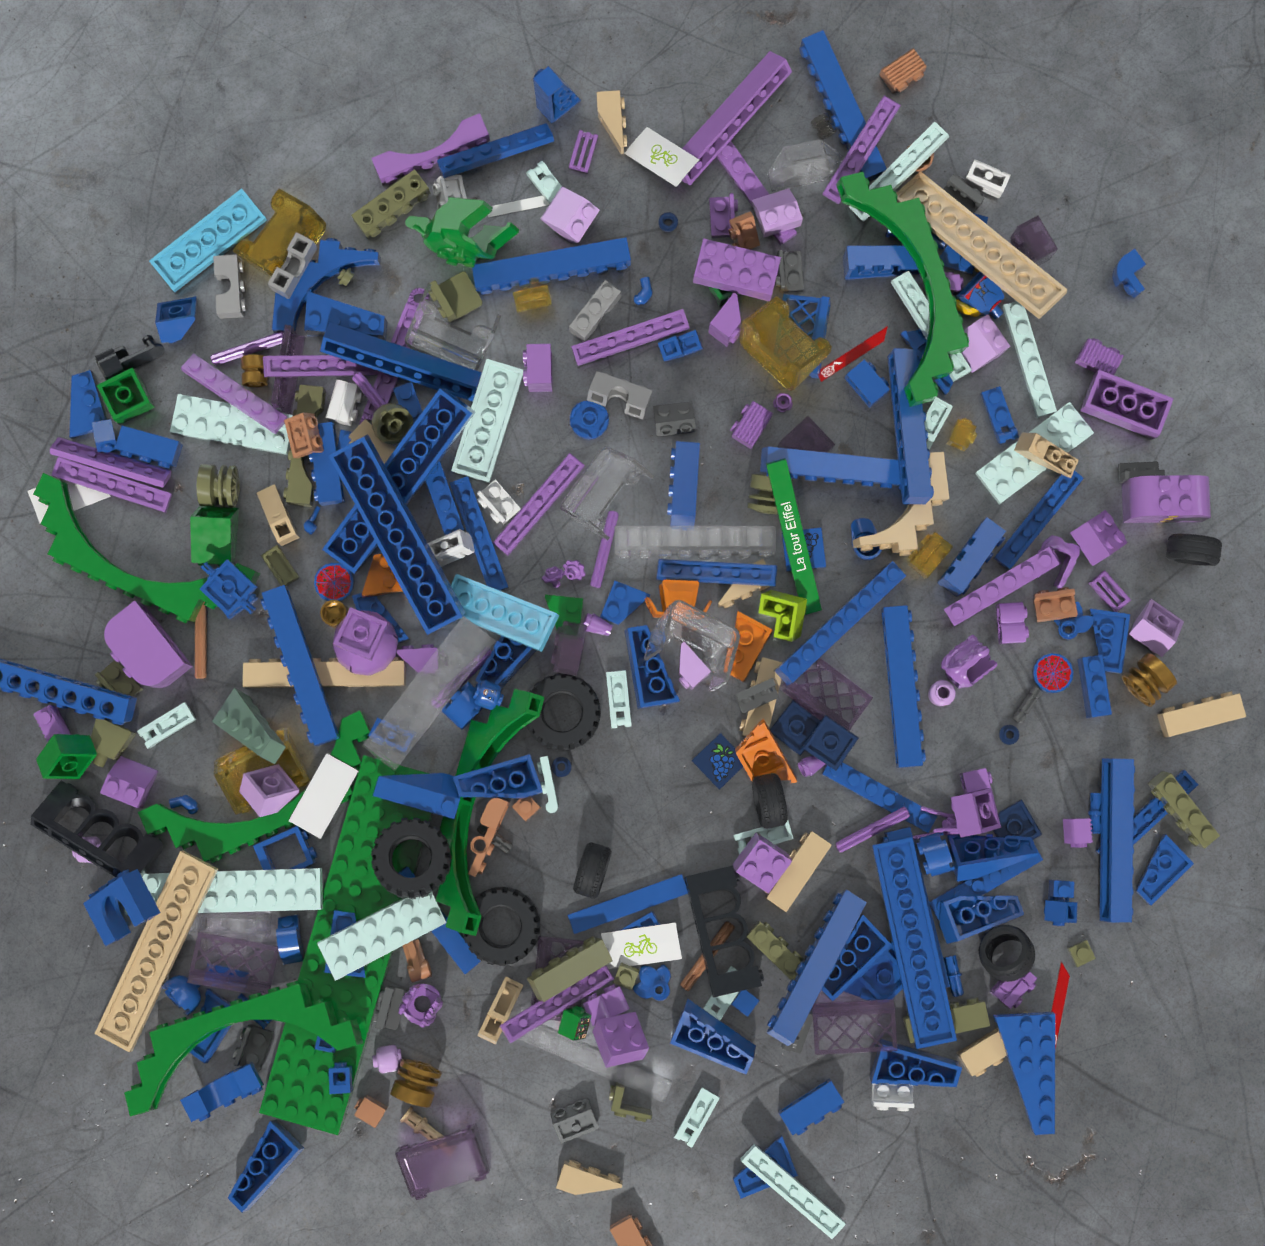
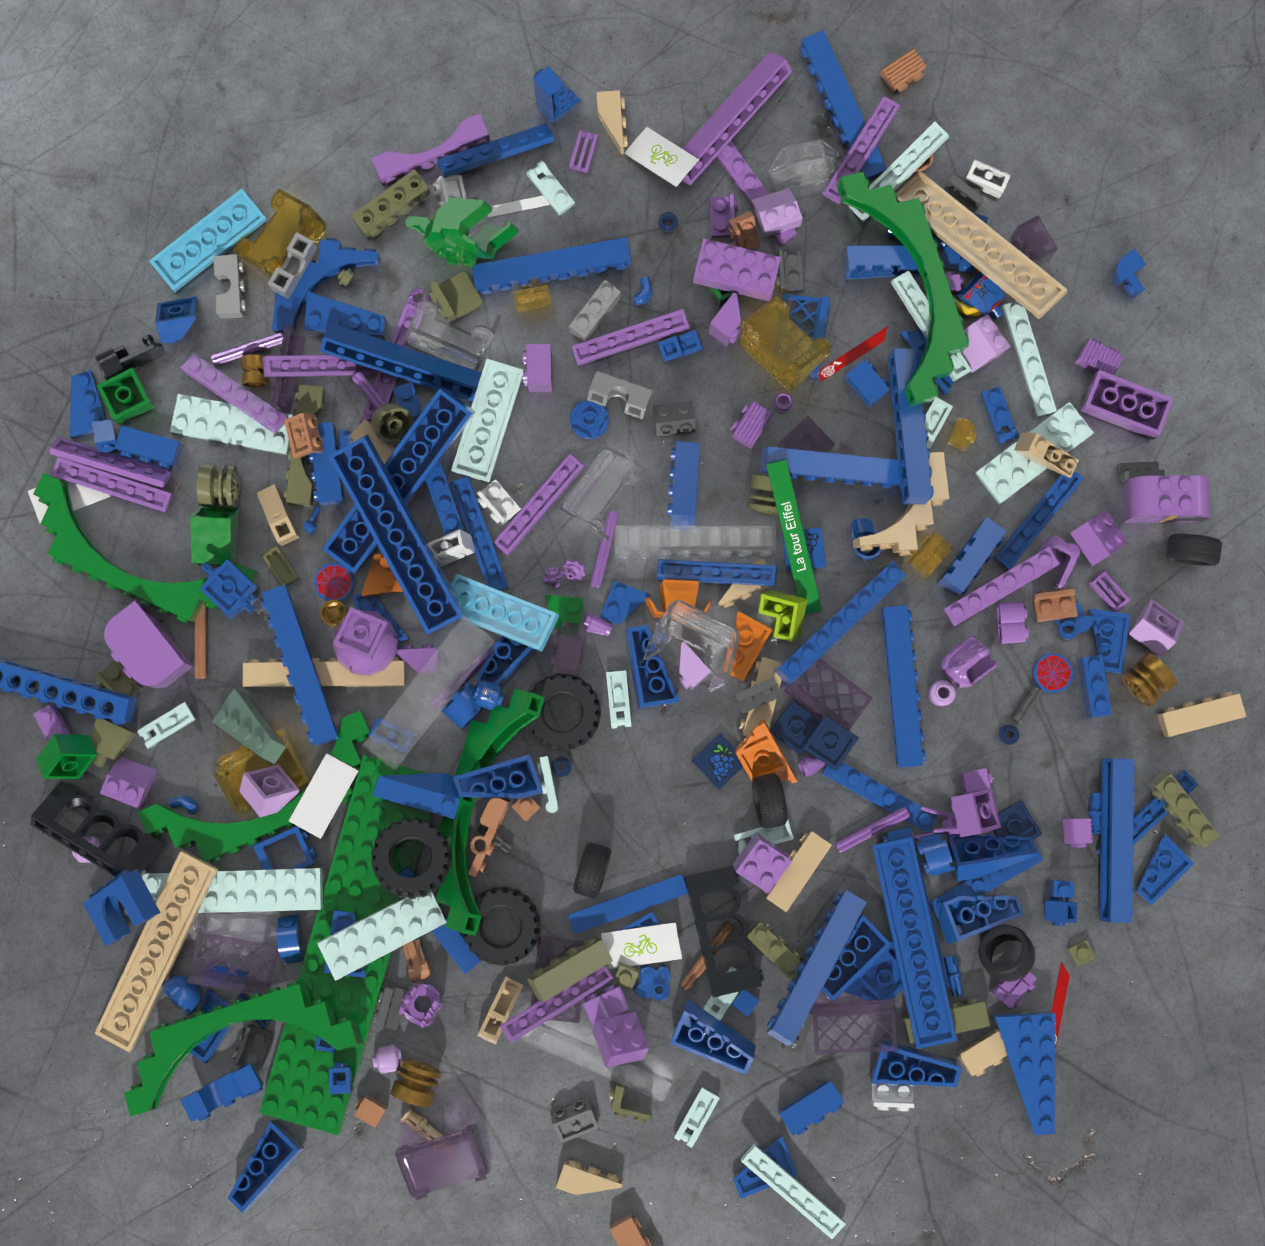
white brick [326,379,363,426] -> none
lavender slope [540,187,599,243] -> none
green brick [558,1006,592,1041] -> none

